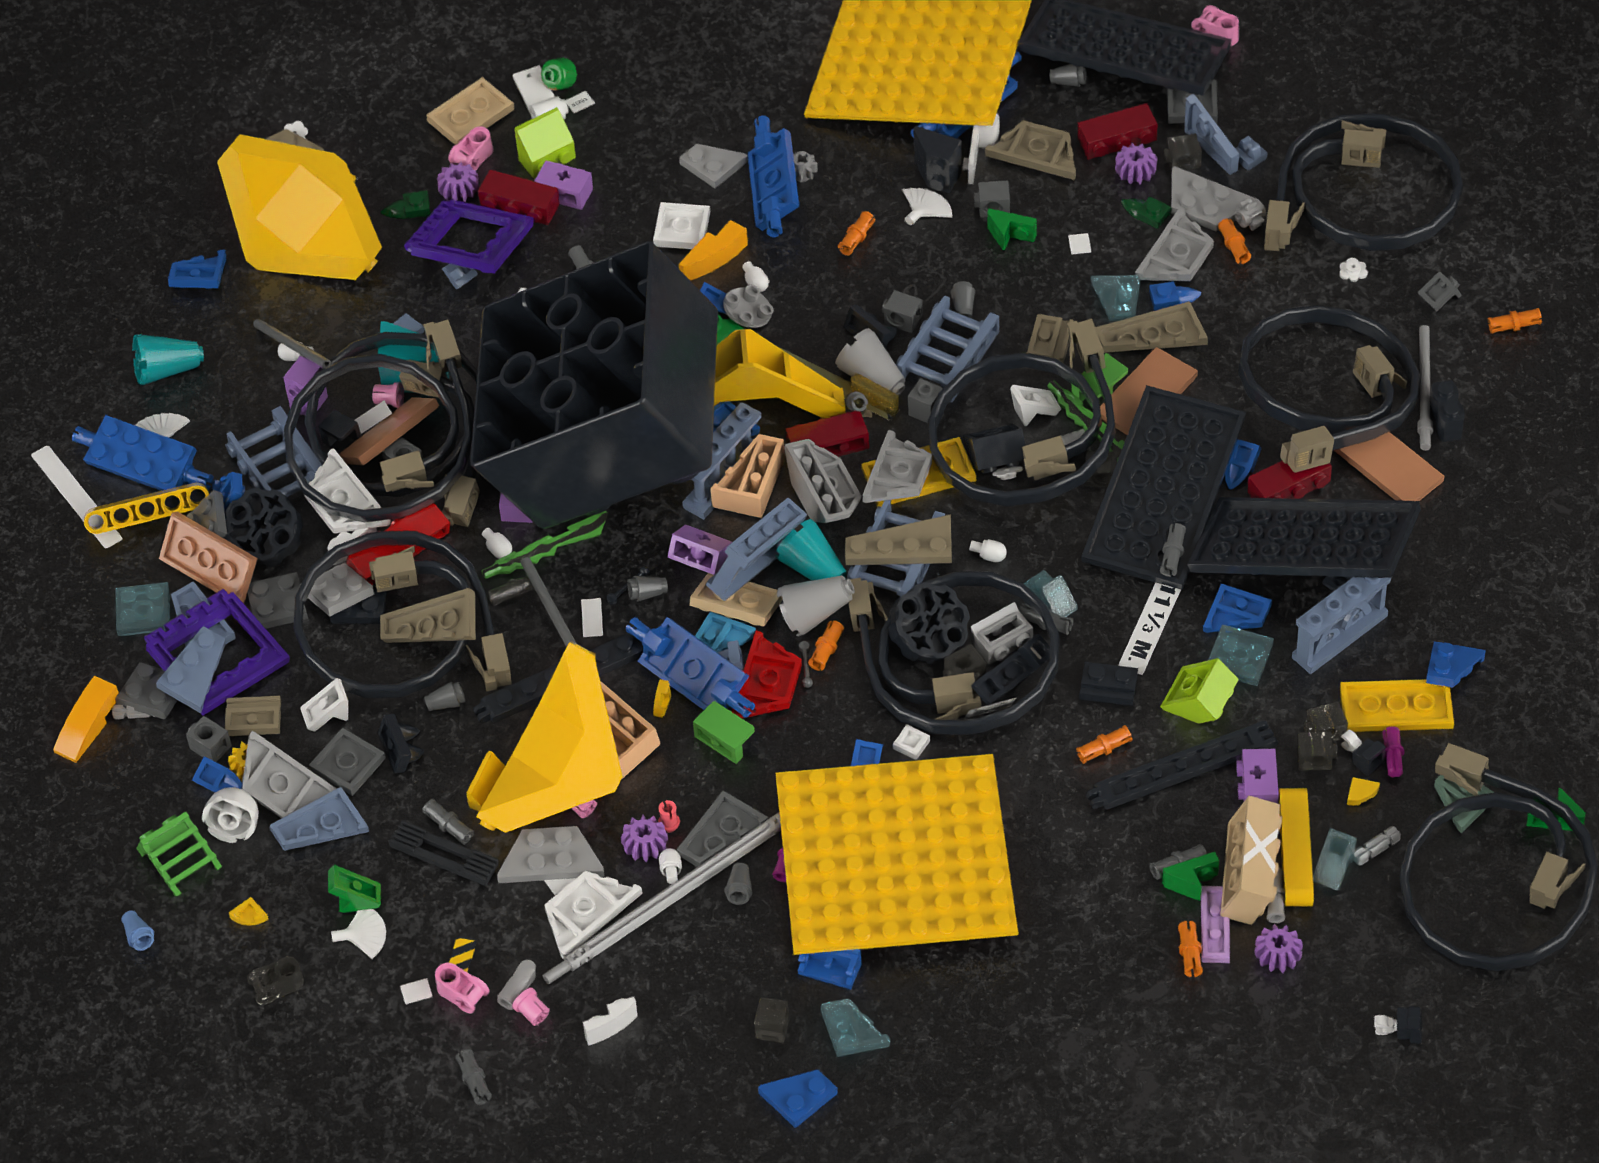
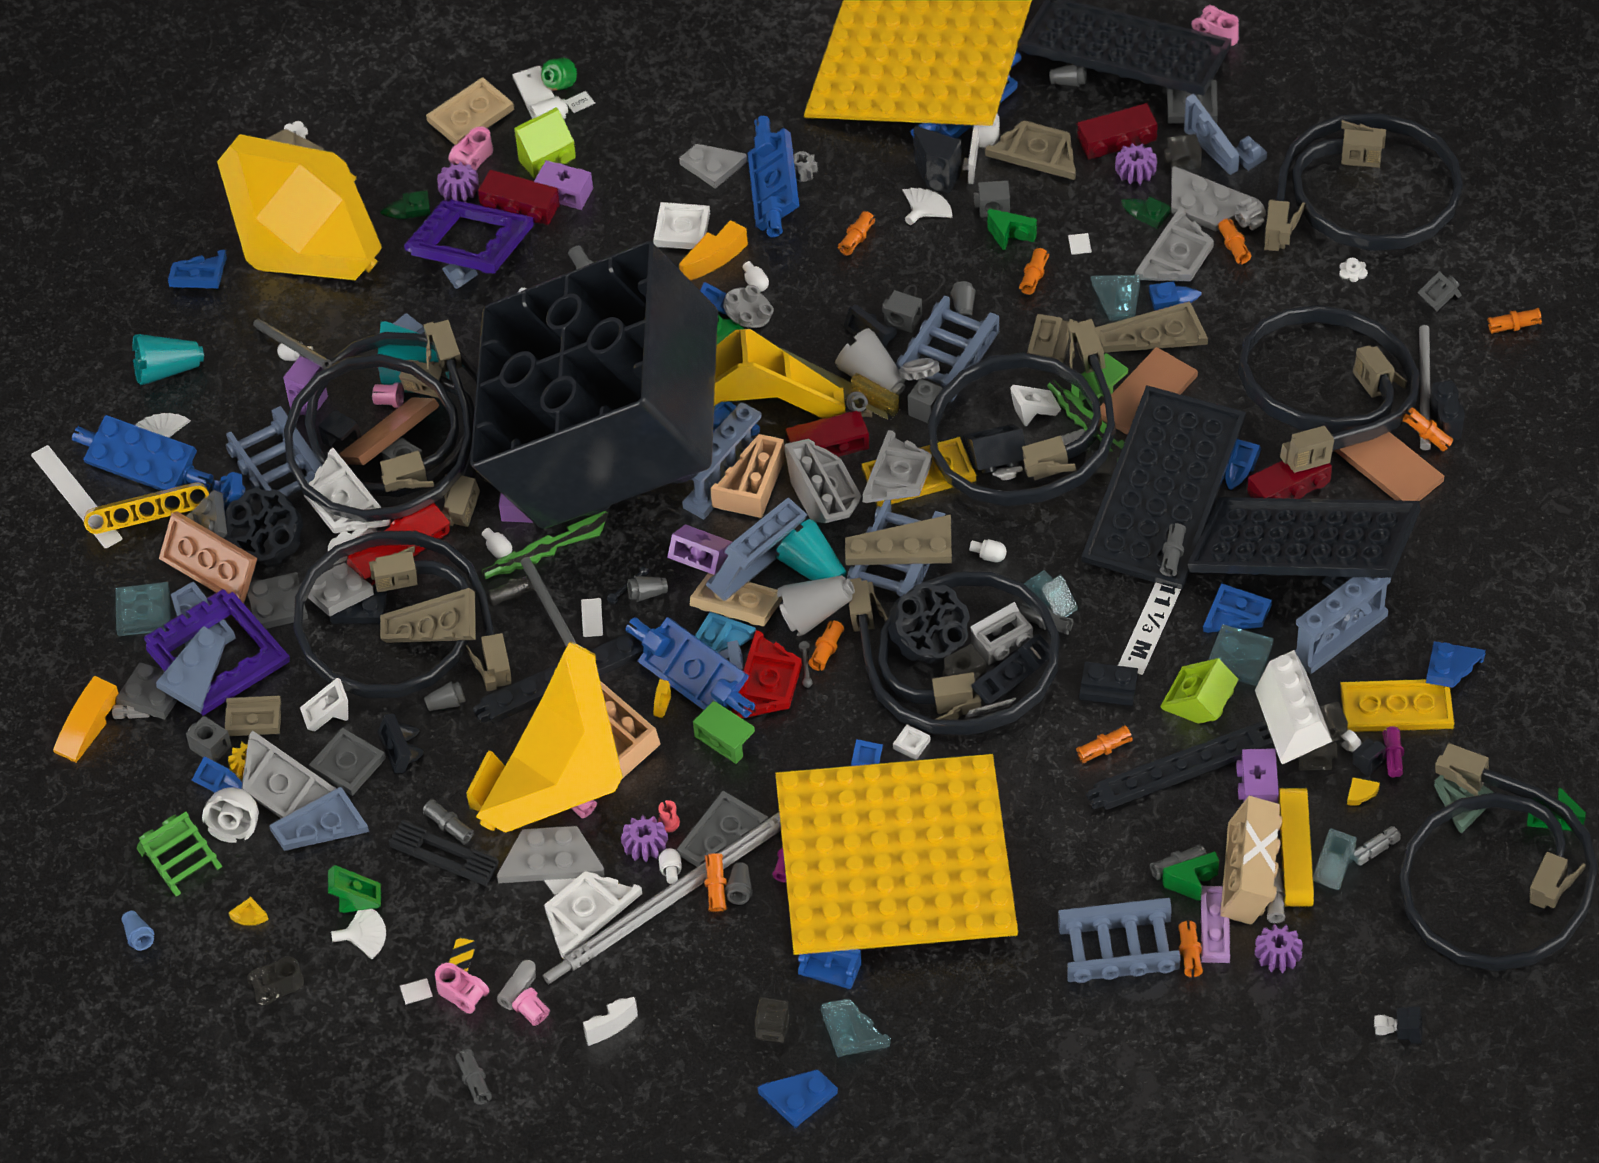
white sticker [355,401,392,434] -> none
none -> orange pin [705,853,727,912]
none -> light grey gear [899,358,940,380]
none -> orange pin [1019,248,1049,295]
none -> sand blue fence [1058,898,1180,983]
none -> white slope [1255,650,1332,764]
none -> orange pin [1403,408,1453,451]

